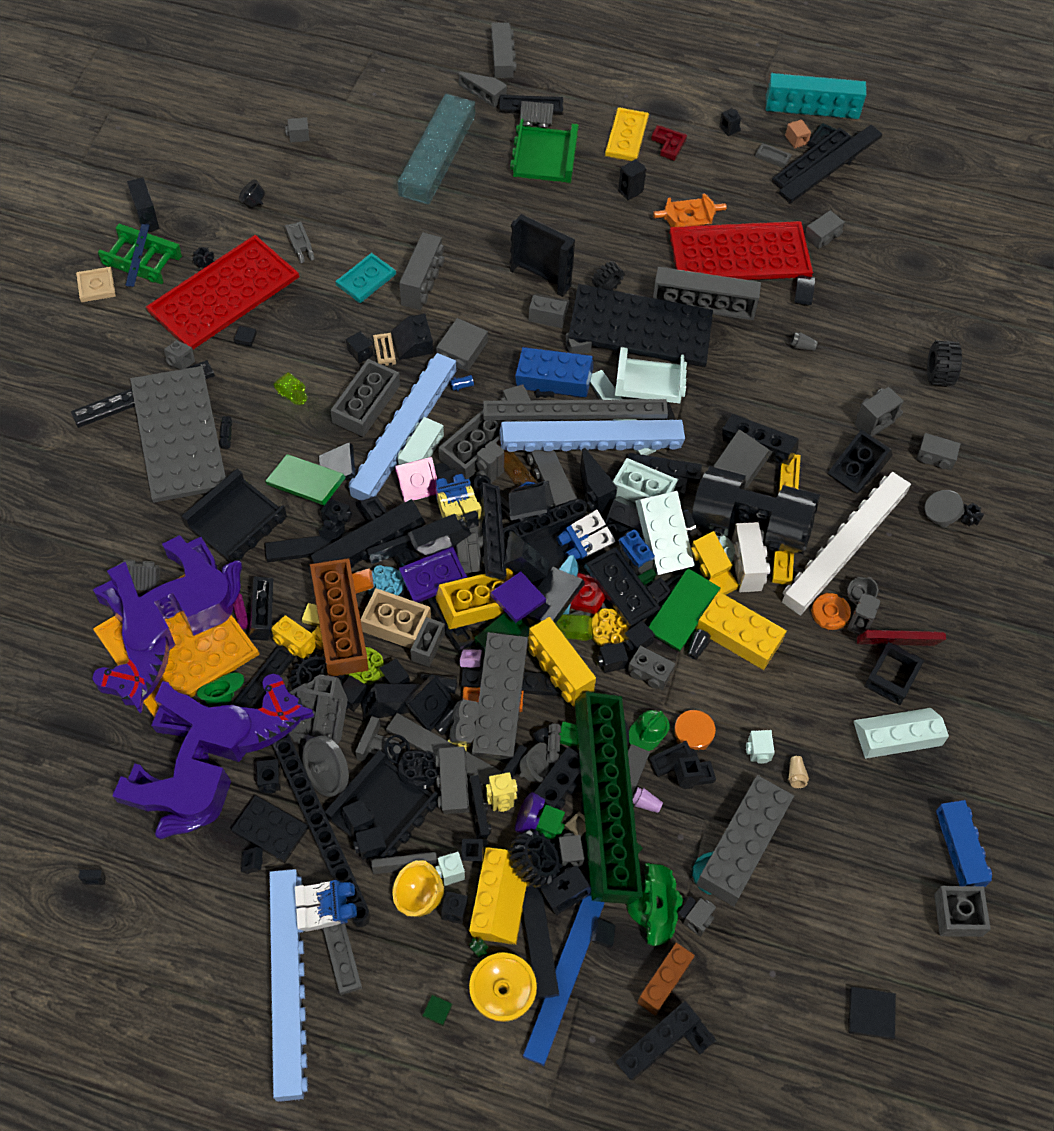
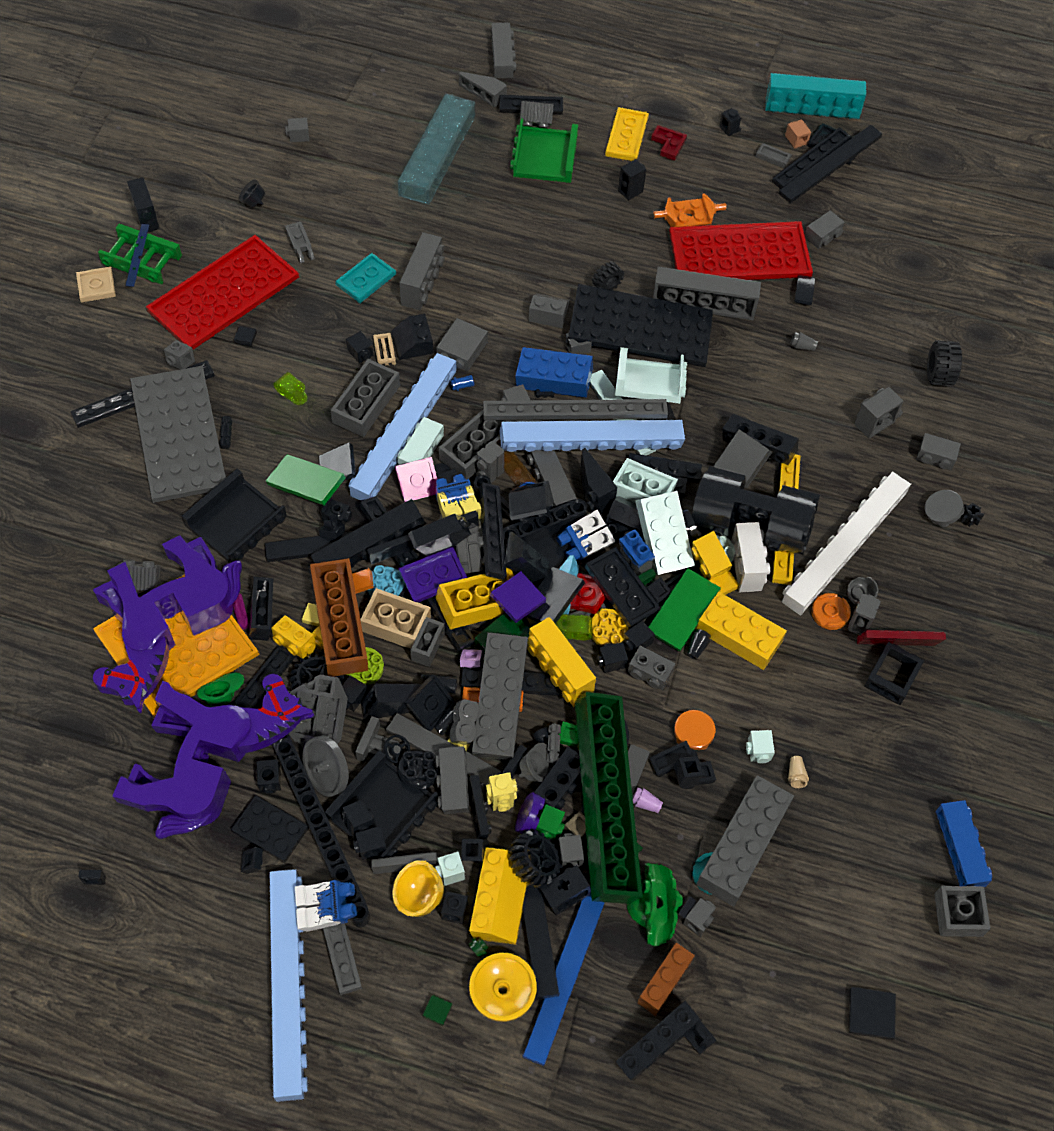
black gear [193,247,214,268] -> none
black brick [379,658,410,684] -> none
black panel [510,214,575,297] -> none
black tile [591,919,616,948] -> none
green piece [629,710,670,751] -> none
black slope [828,429,893,494] -> none
light aqua slope [854,708,949,759] -> none

